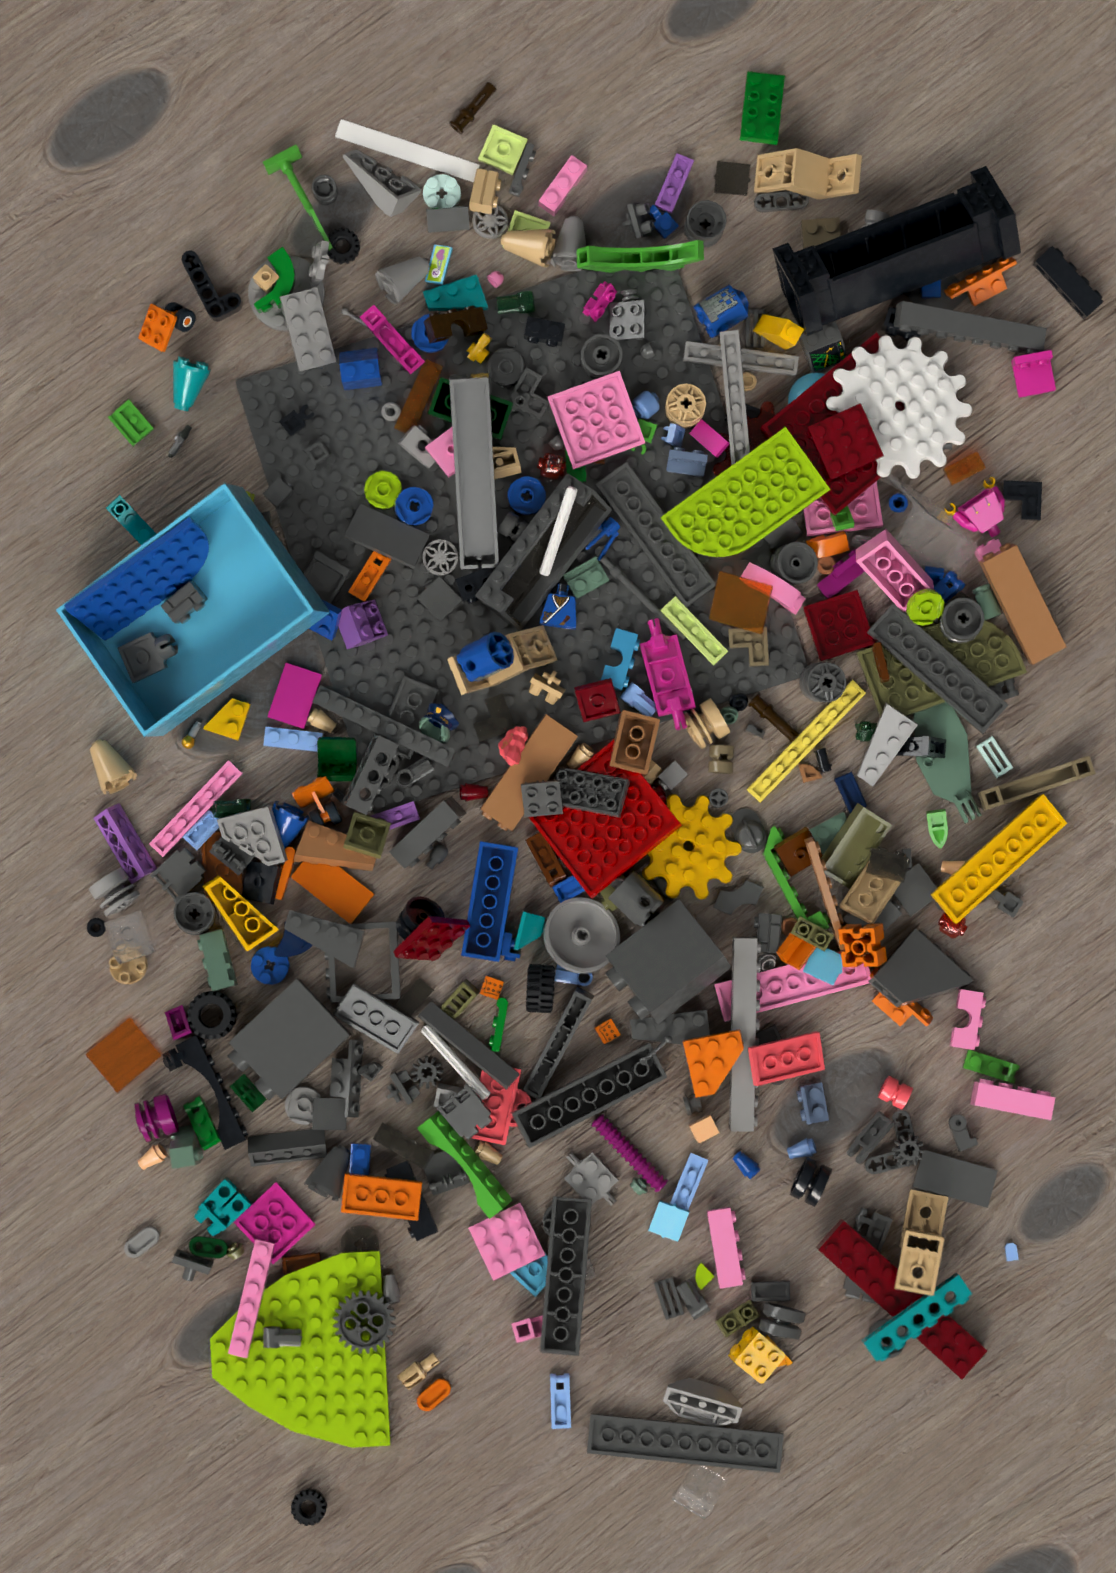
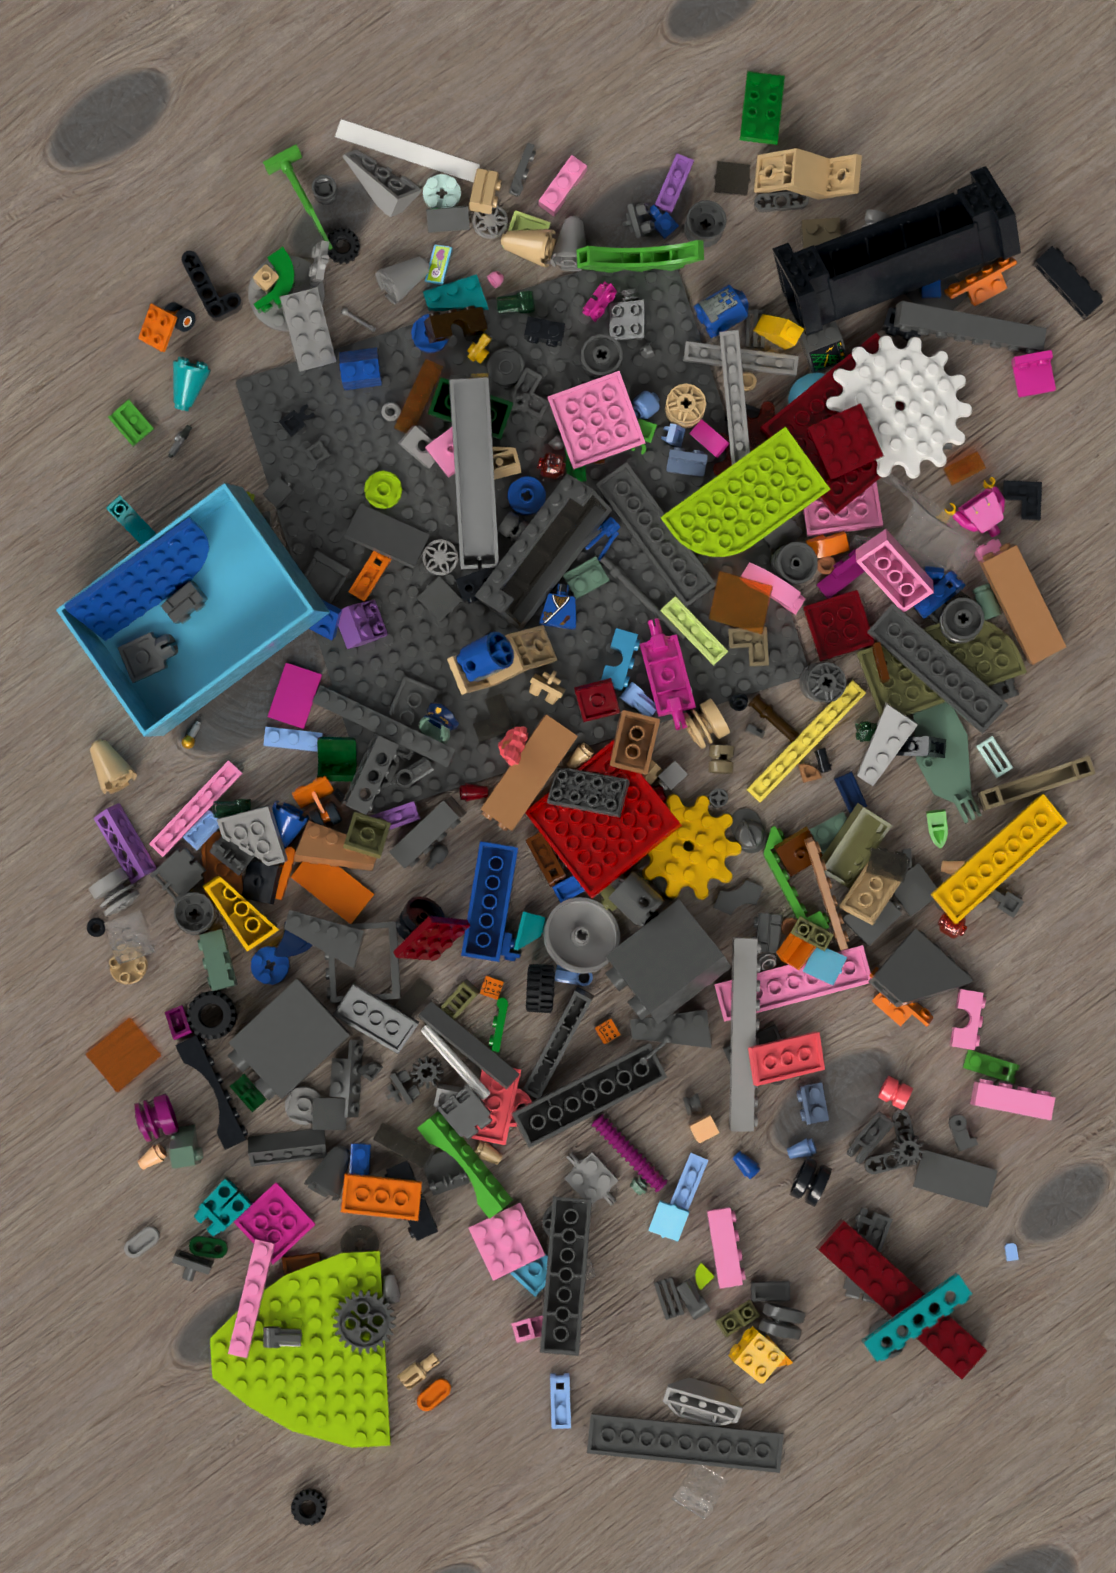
black plate [162,1048,185,1072] -> none
green plate [183,1095,221,1150] -> none
yellow wing [203,698,251,741] -> none
olive plate [226,1242,245,1260] -> none
tan cone [307,708,336,733] -> none
dark pink slope [360,305,425,374] -> none
blue plate [395,487,434,525] -> none
dark brown pin [449,82,497,134] -> none
yellowish green plate [478,125,528,175] -> none
dark grey hinge [521,779,563,817] -> none
white axle [539,486,578,576] -> none
orange plate [683,1029,744,1098] -> none
sand green plate [720,706,738,725] -> none
bright green plate [830,506,854,531] -> none
orange brick [838,923,887,967] -> none
blue cone [889,494,908,513] -> none
tan bracket [895,1189,948,1296] -> none
lime tile [906,588,944,626] -> none

